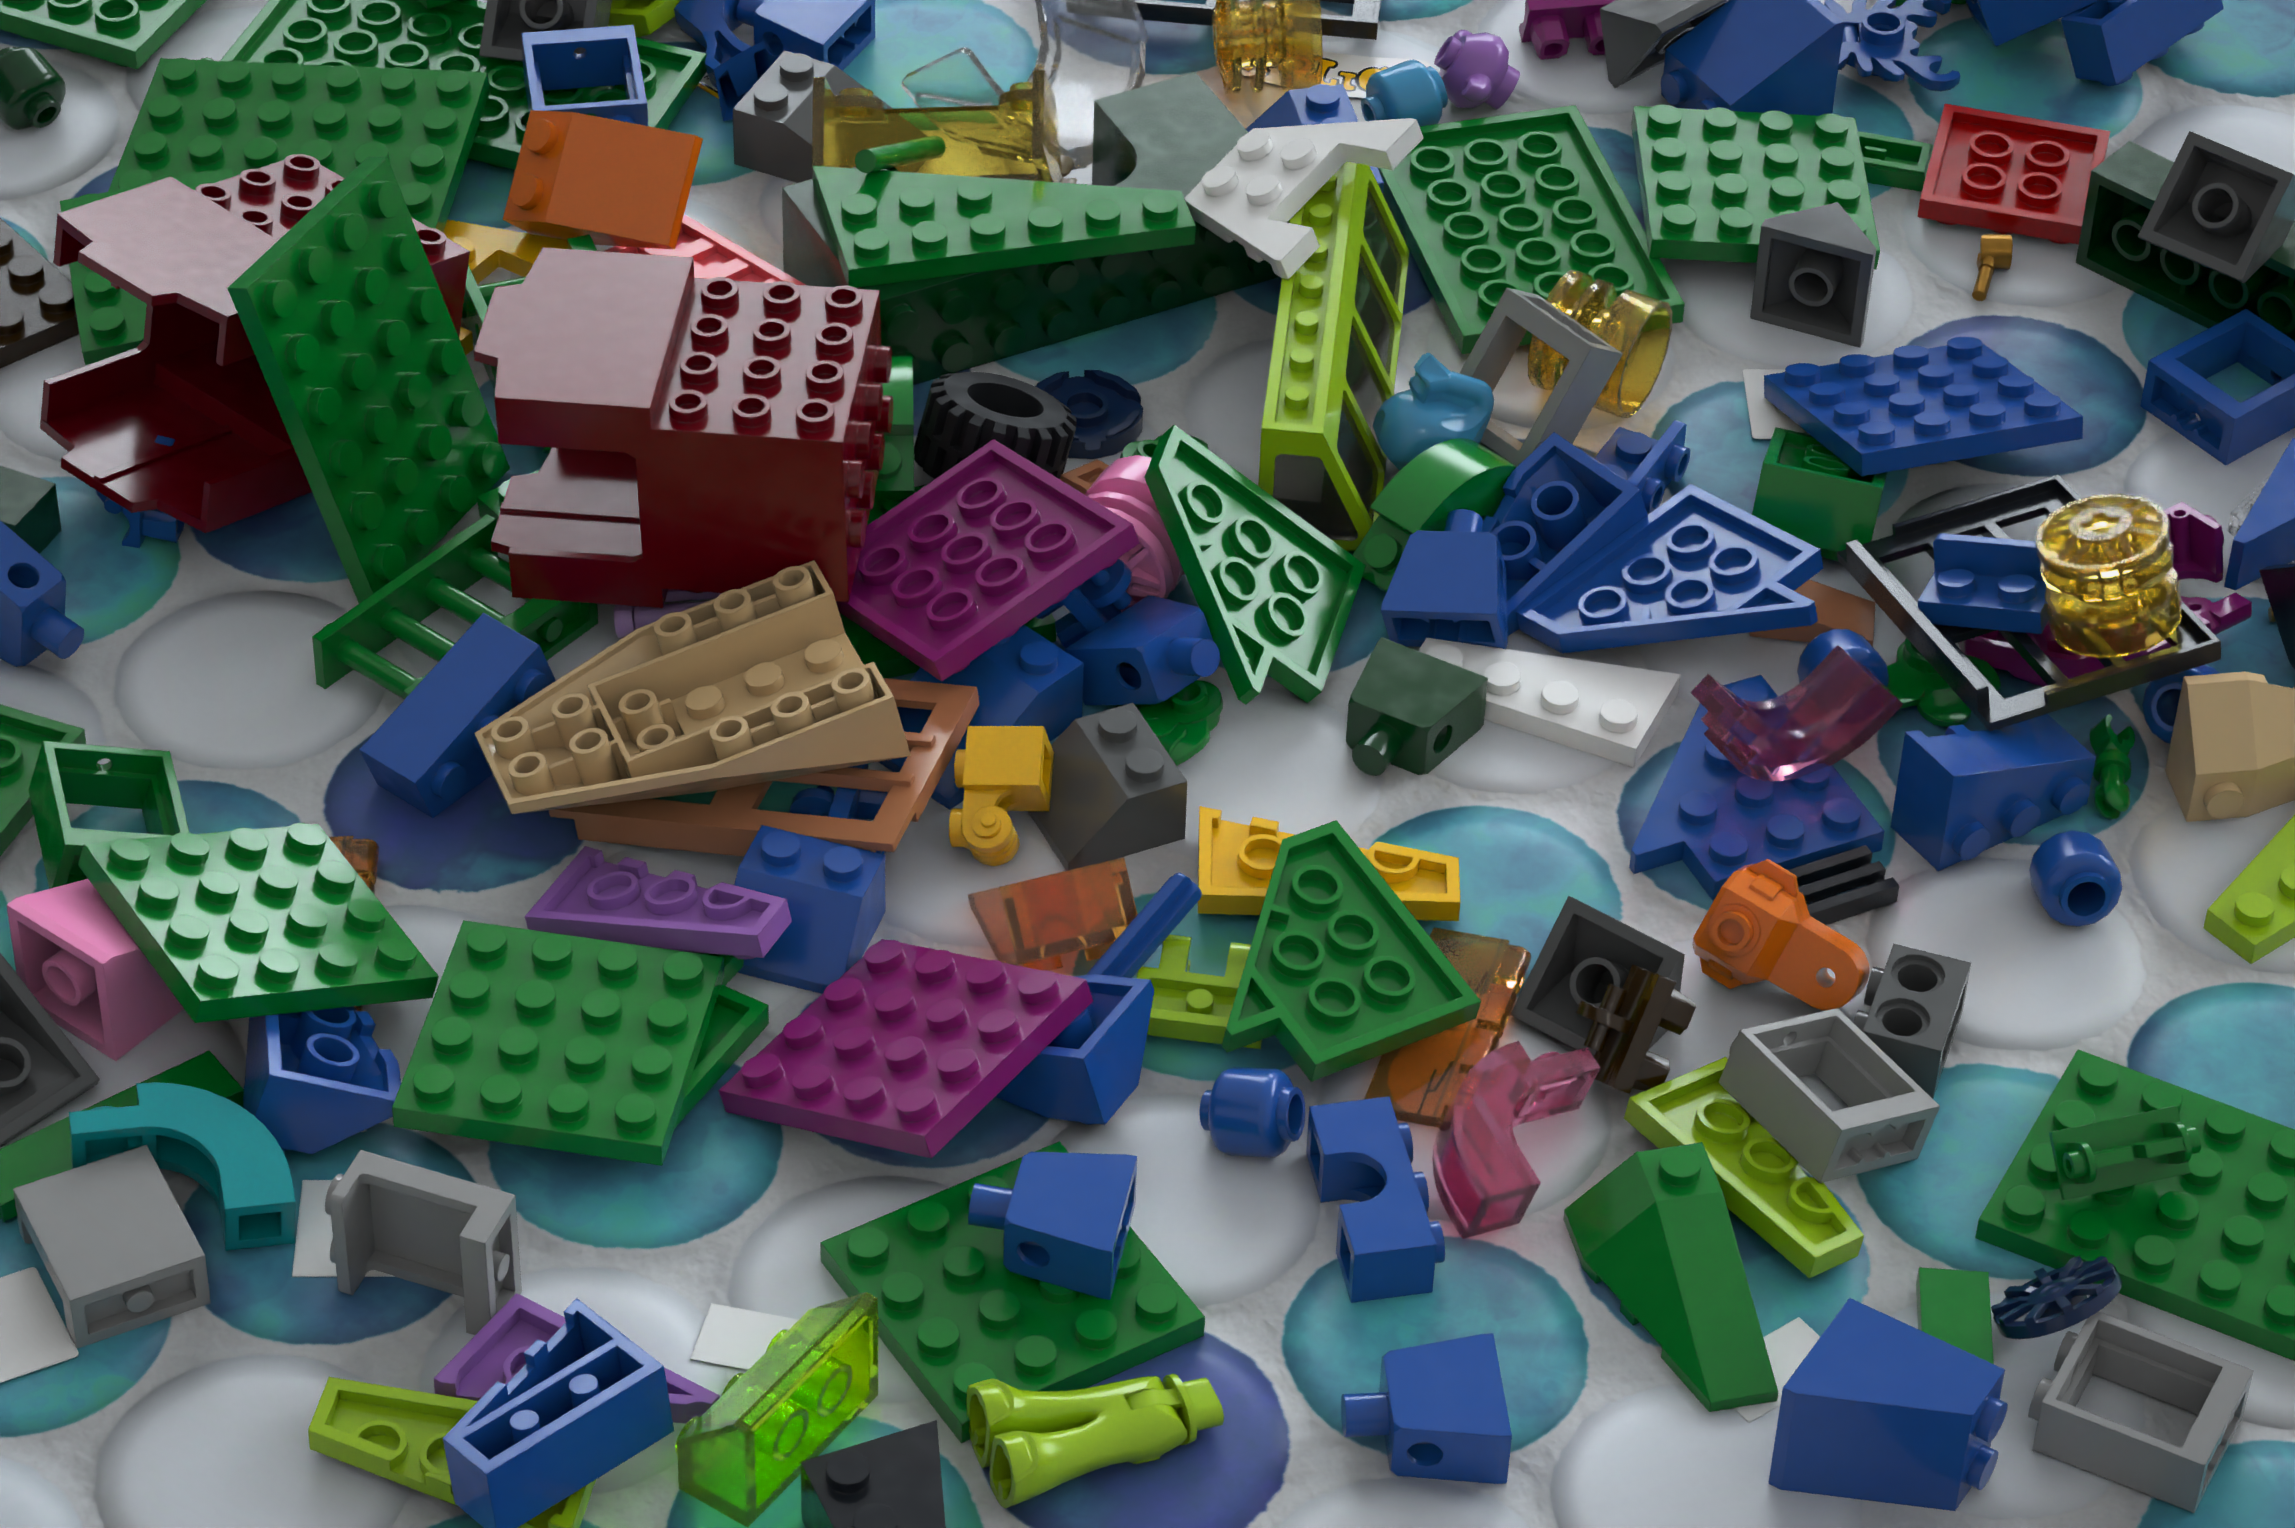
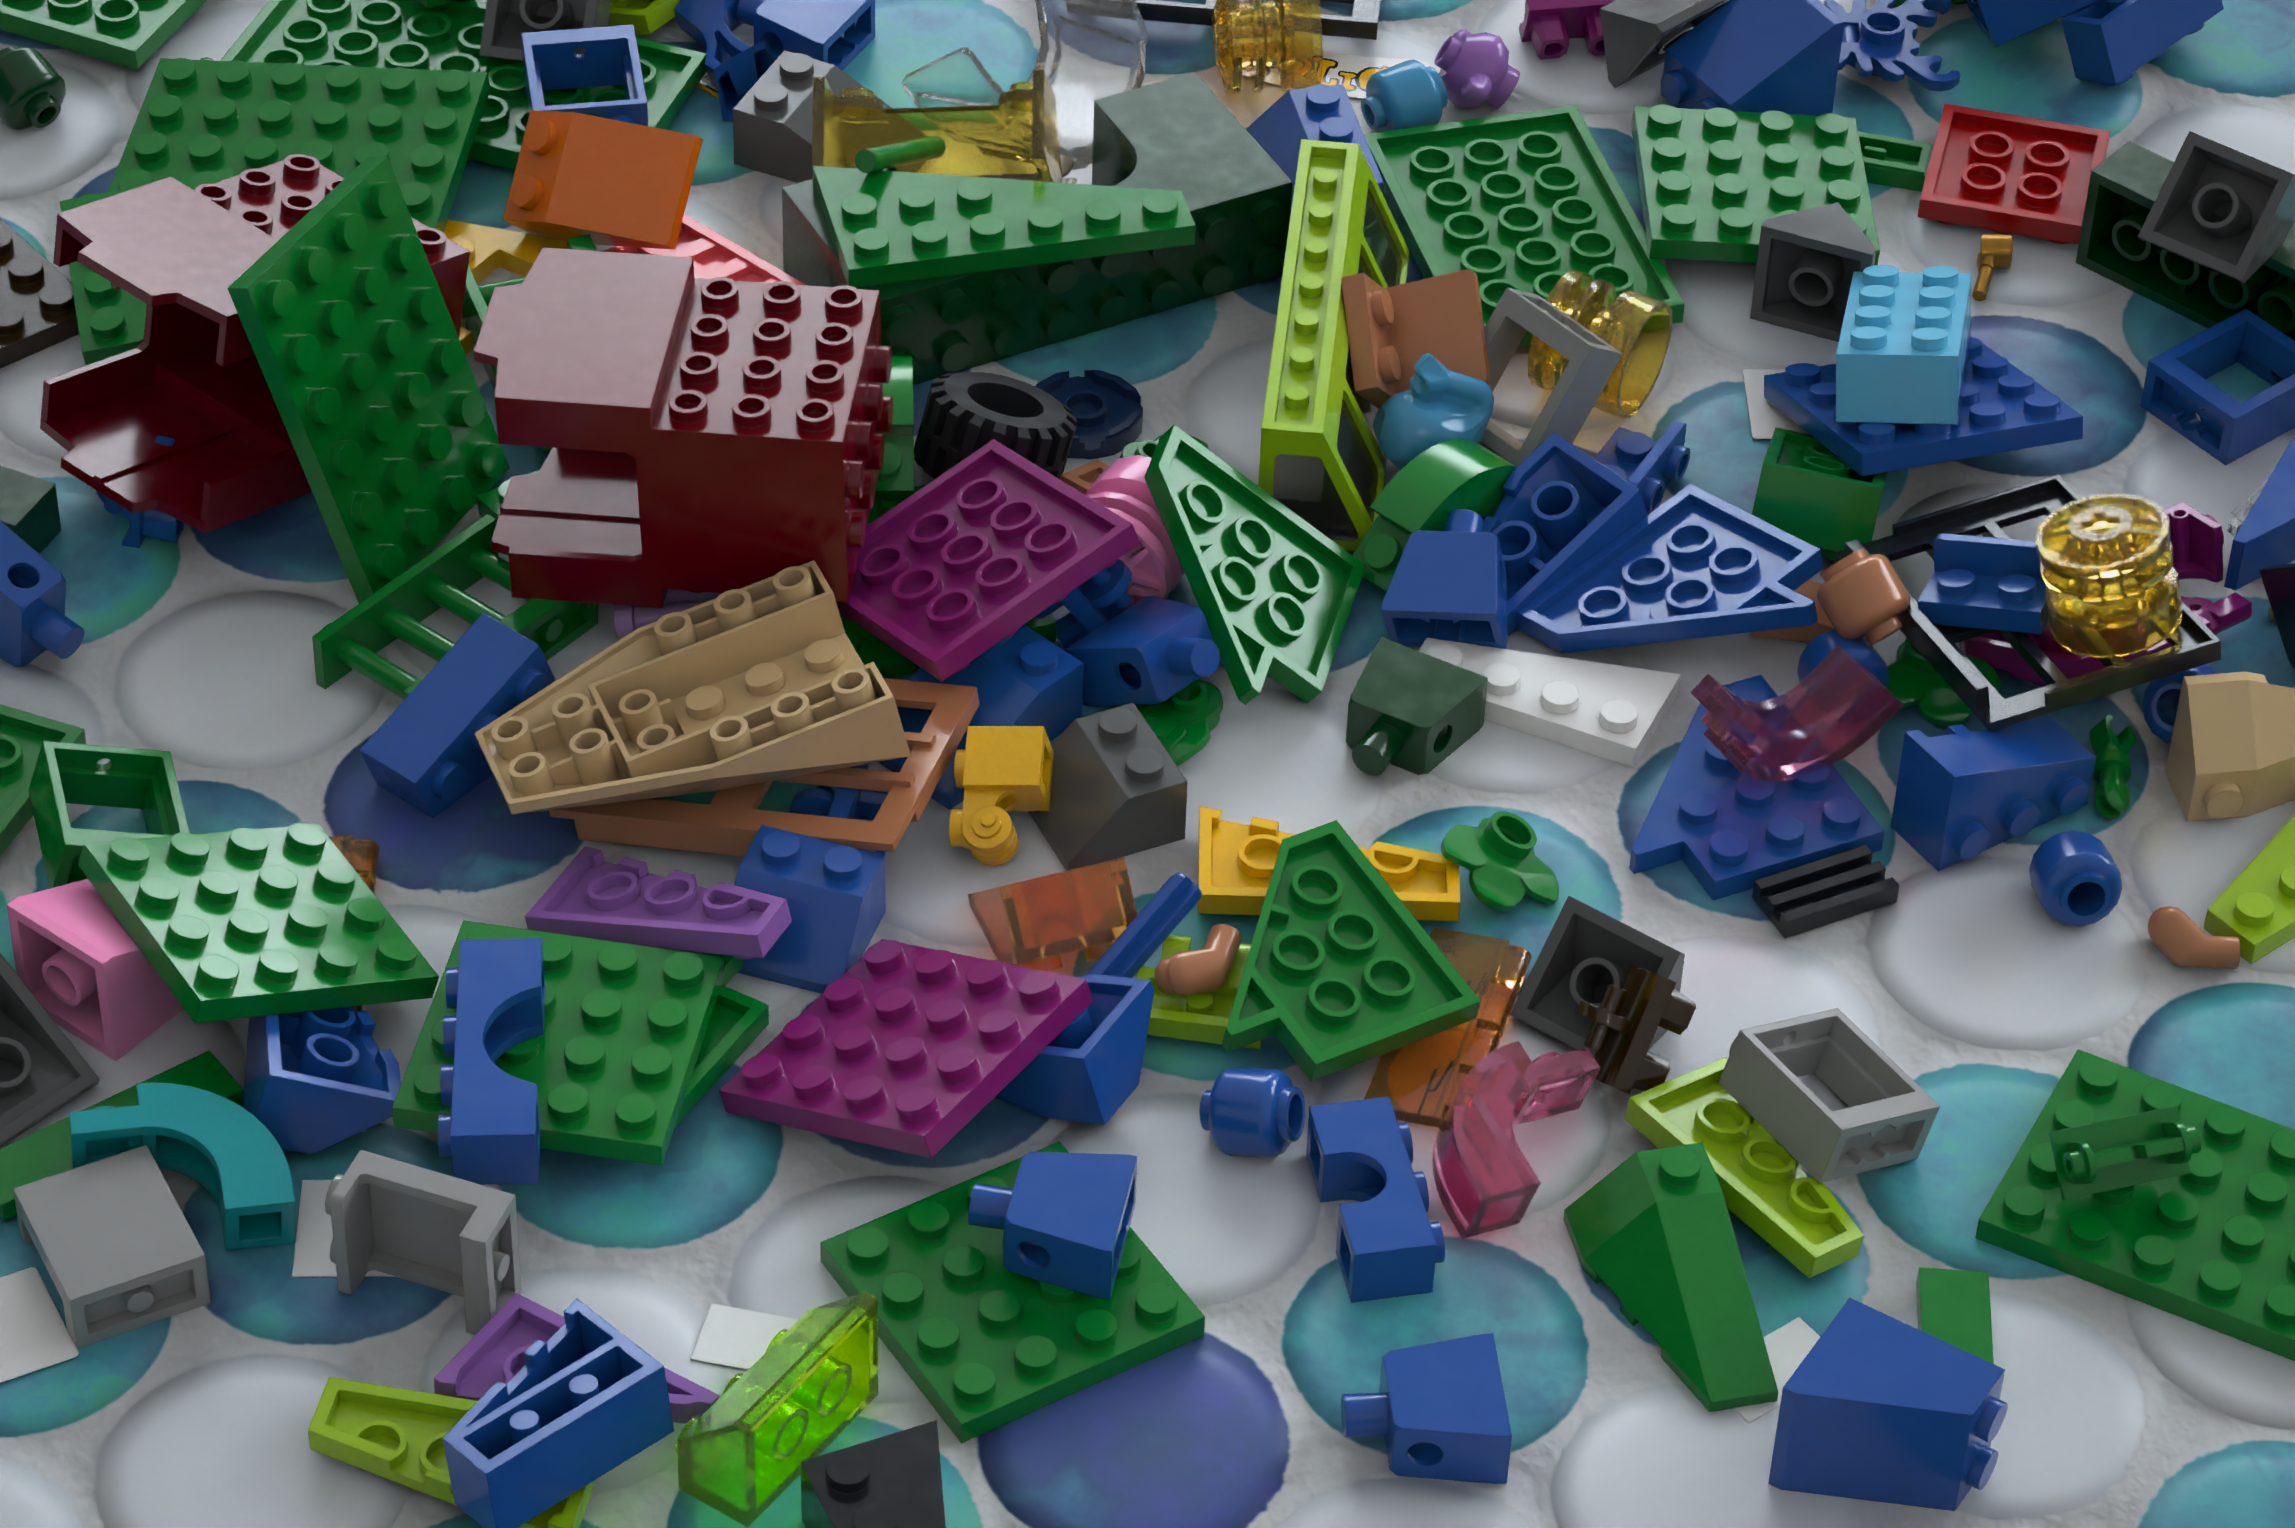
lime piece [967,1374,1224,1508] -> none
white wing [1184,118,1424,279] -> none
orange piece [1692,859,1869,1010] -> none
dark grey brick [1853,943,1971,1098] -> none
dark blue wheel [1991,1256,2122,1339] -> none
light grey window [2028,1311,2254,1513] -> none
none -> blue arch [438,938,545,1185]
none -> nougat arm [1155,924,1242,996]
none -> nougat bracket [1341,269,1491,409]
none -> green plate [1441,811,1559,911]
none -> nougat head [1817,548,1911,646]
none -> medium azure brick [1836,265,1972,425]
none -> nougat arm [2148,906,2240,969]

